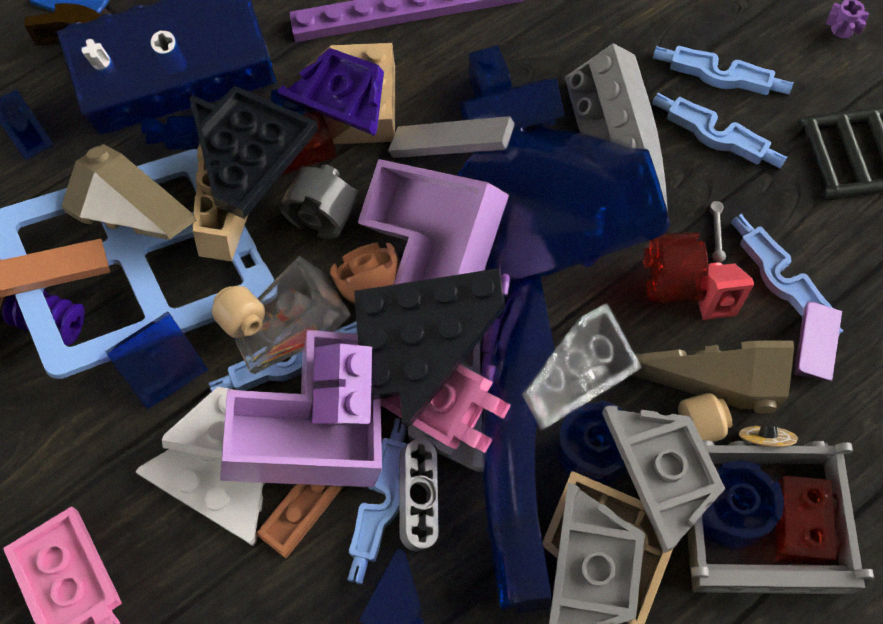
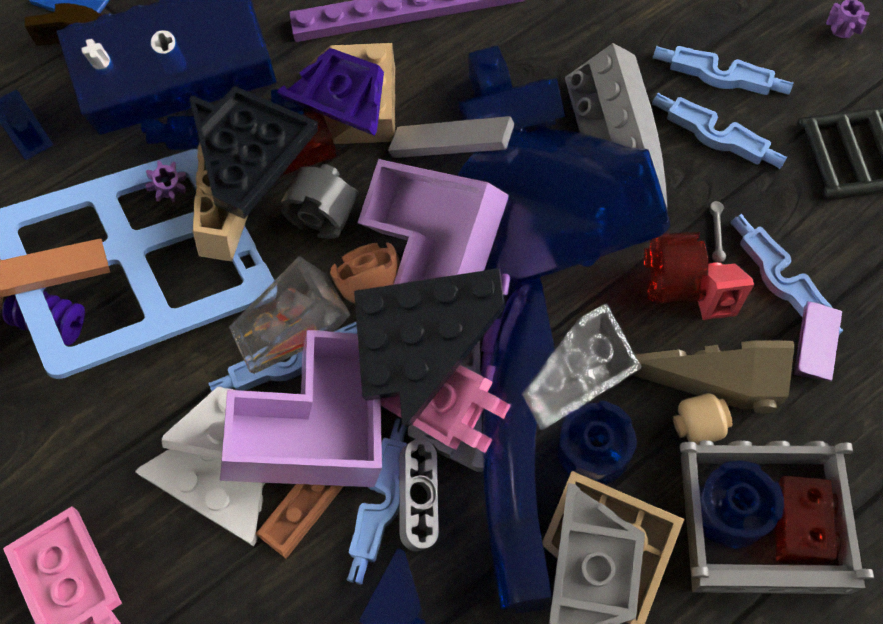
dark tan wedge [61,144,197,240] -> none
clear blue plate [105,311,208,410] -> none
tan head [211,286,265,338] -> none
medium lavender piece [312,343,372,425] -> none
light grey wing [602,405,725,553] -> none
piece [739,422,798,447] -> none
none -> medium lavender gear [145,160,186,203]

